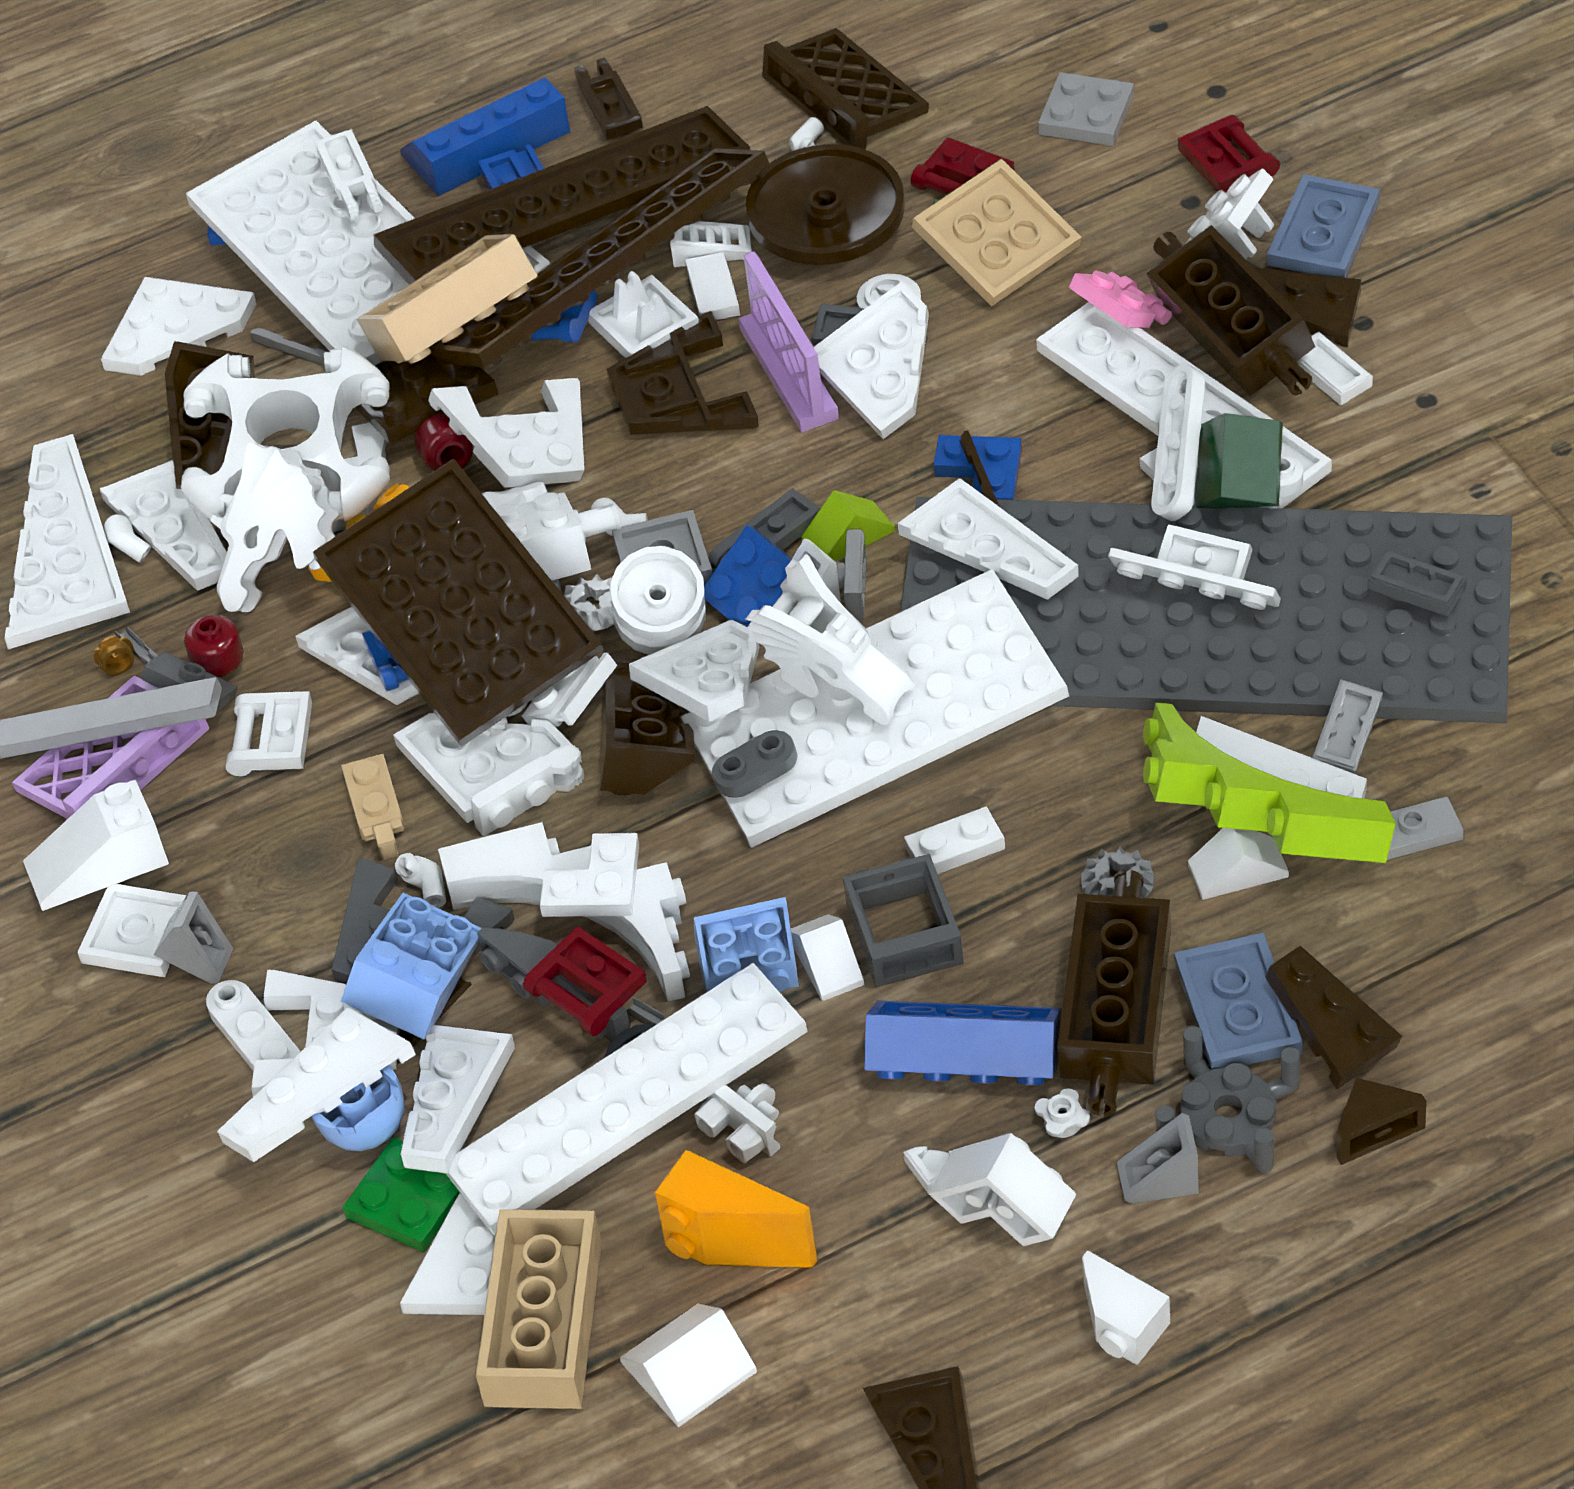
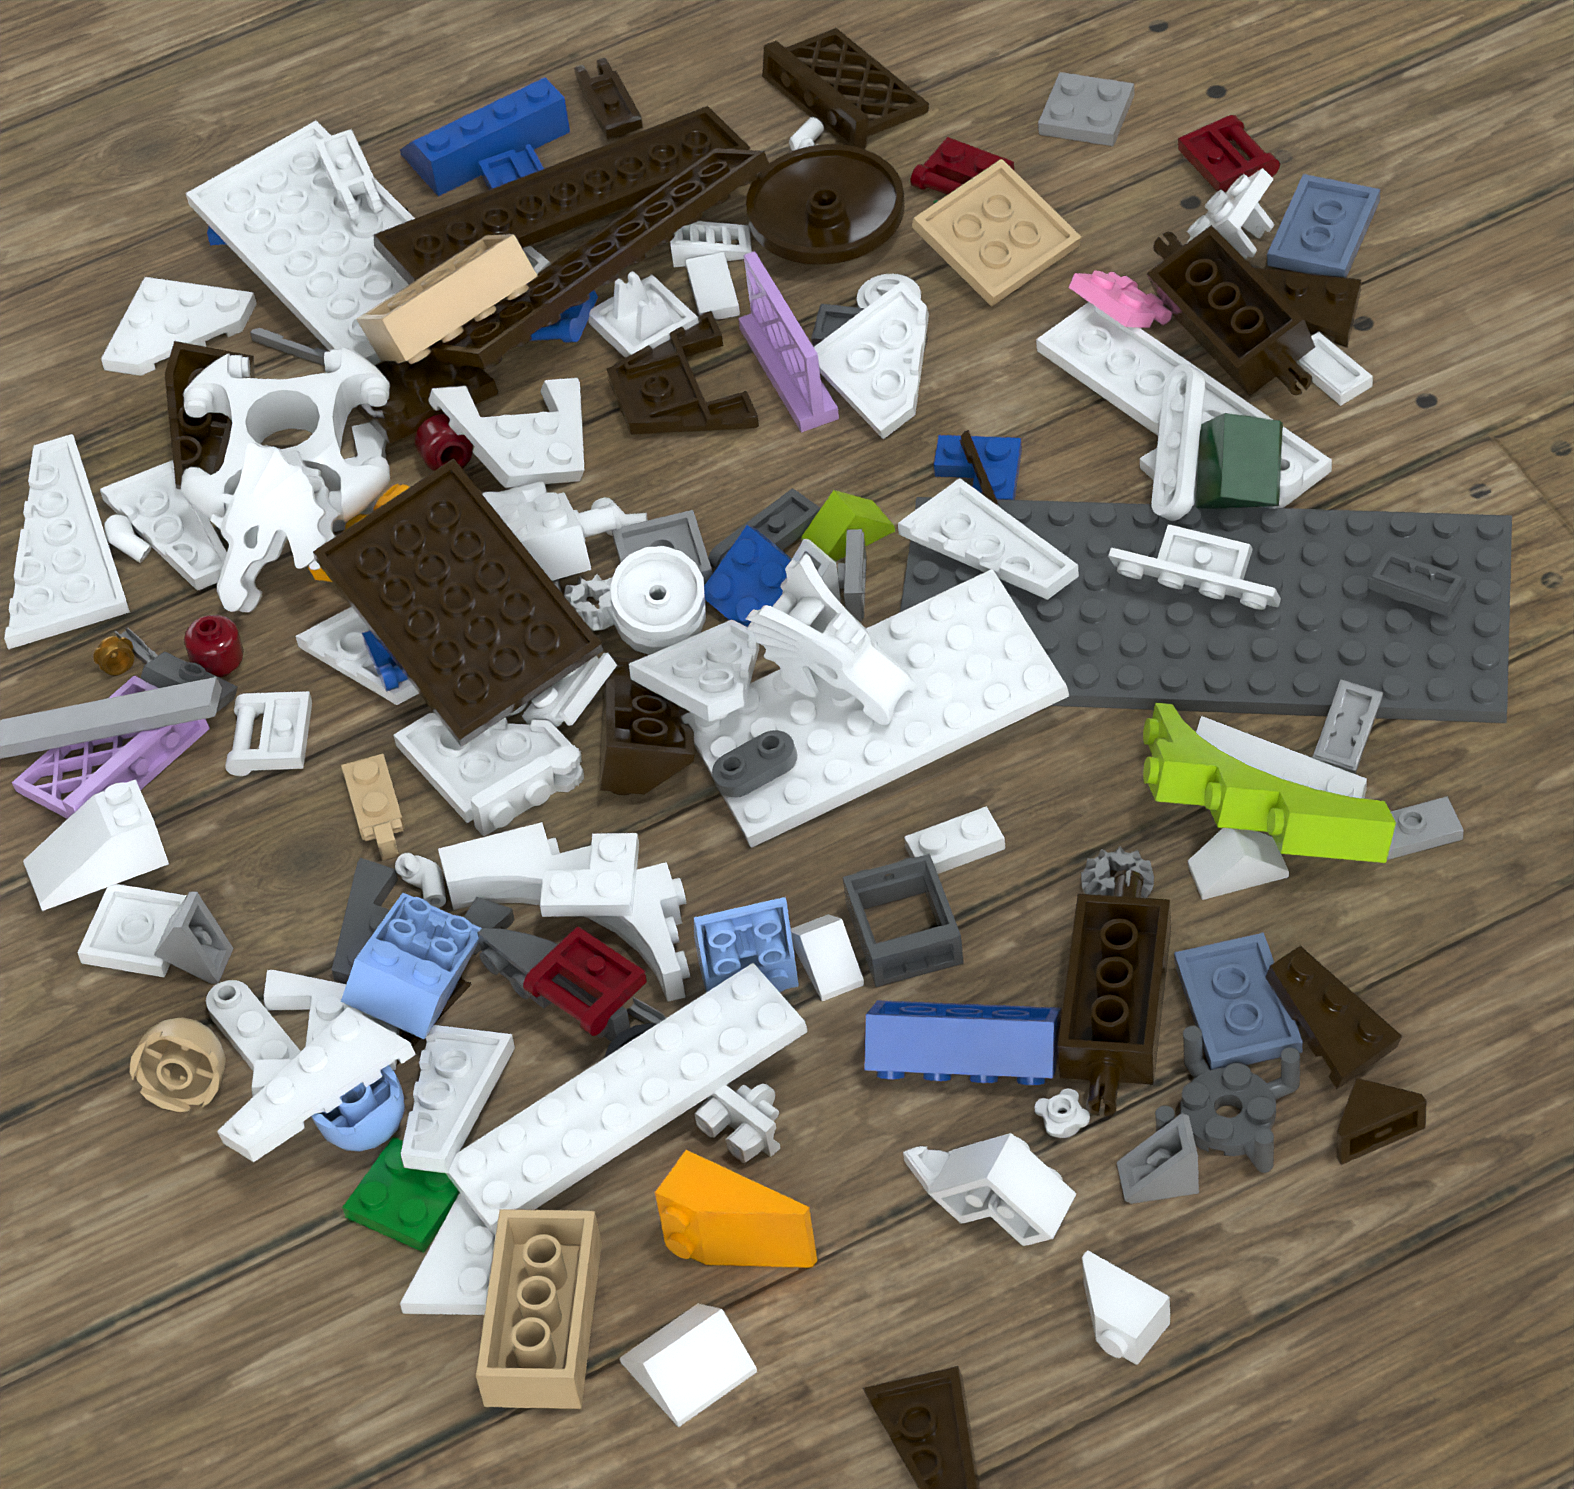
none -> tan cylinder [130,1017,226,1112]

